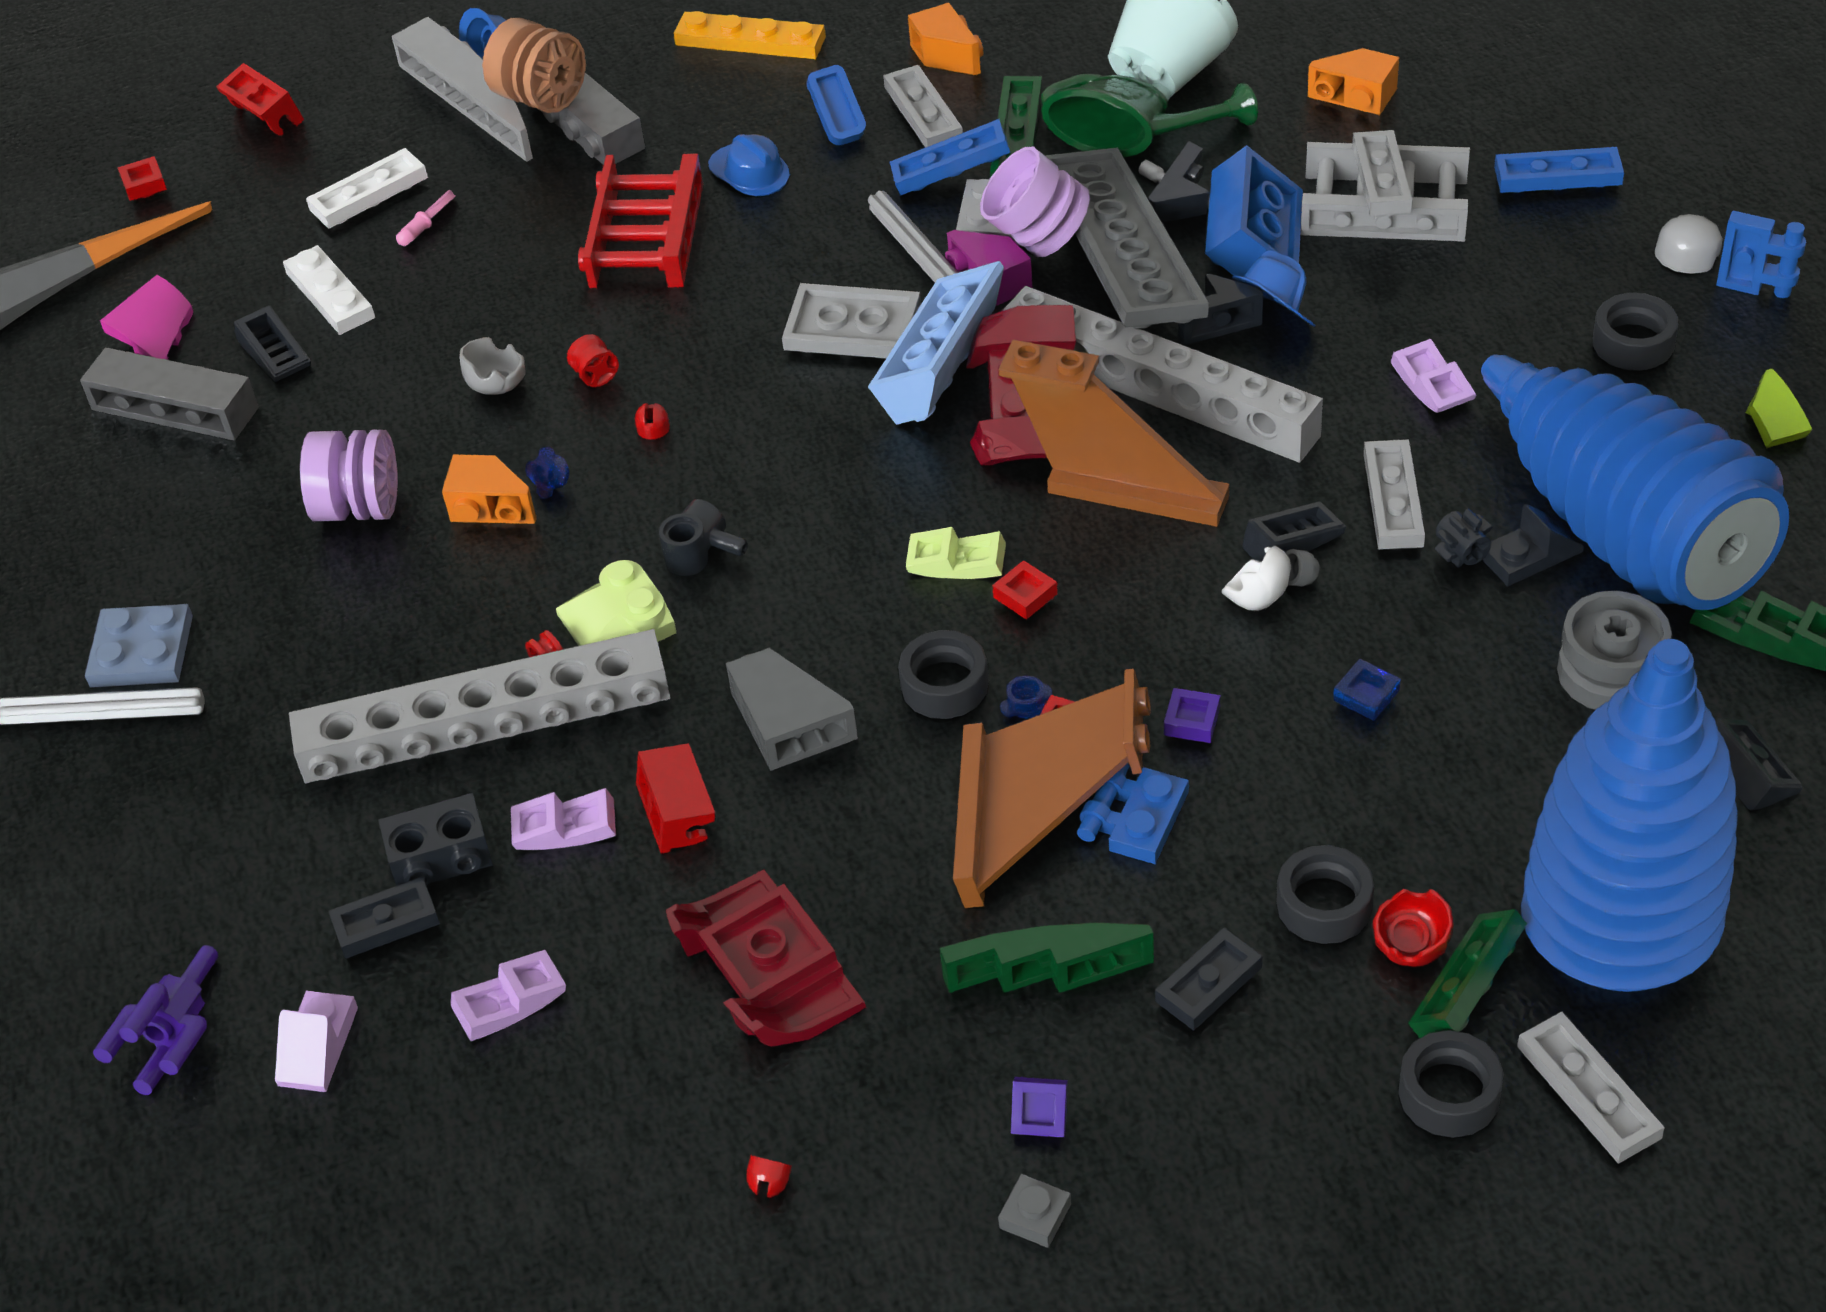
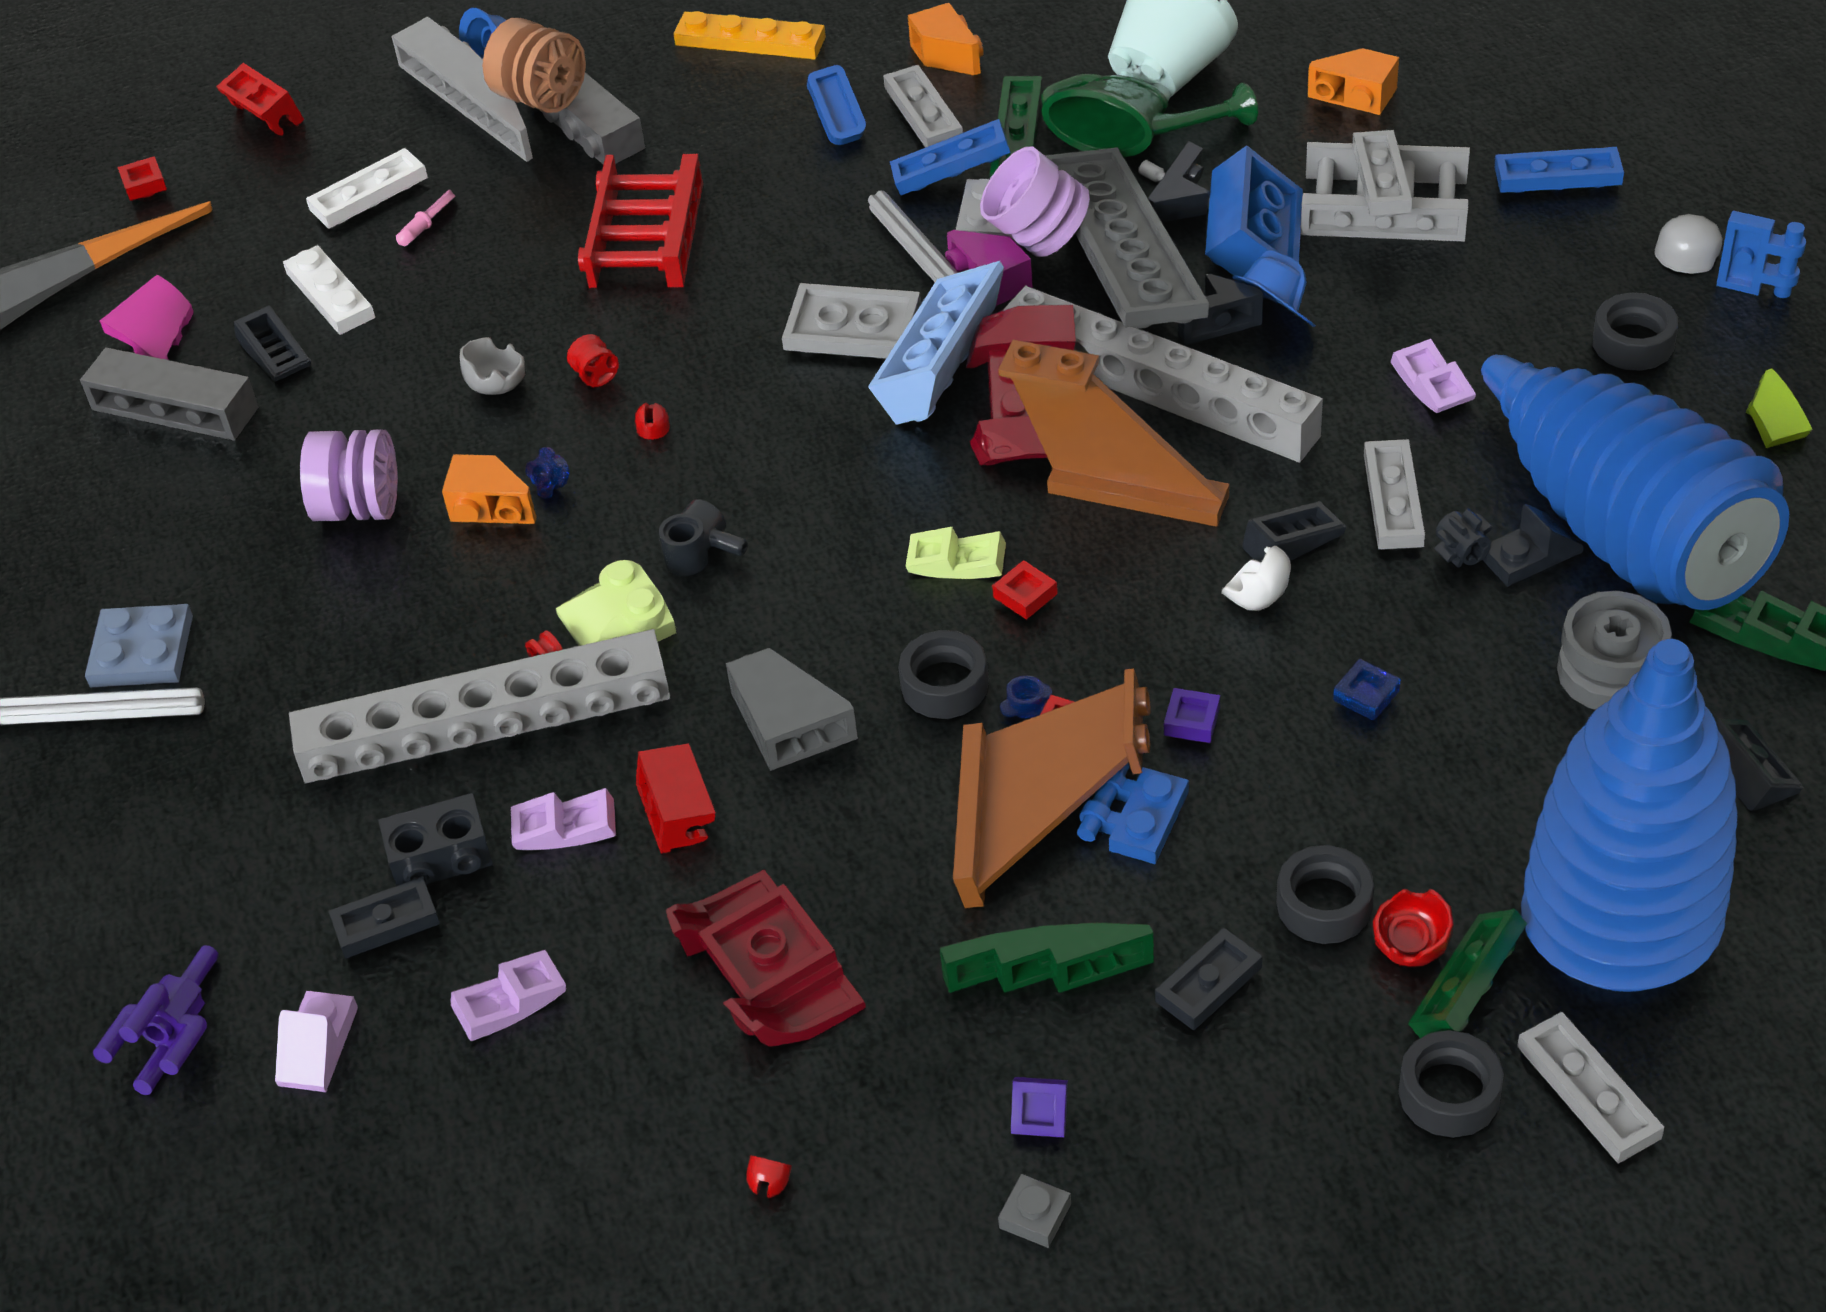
blue piece [708,134,790,196] -> none
dark grey hinge [1286,549,1320,587] -> none

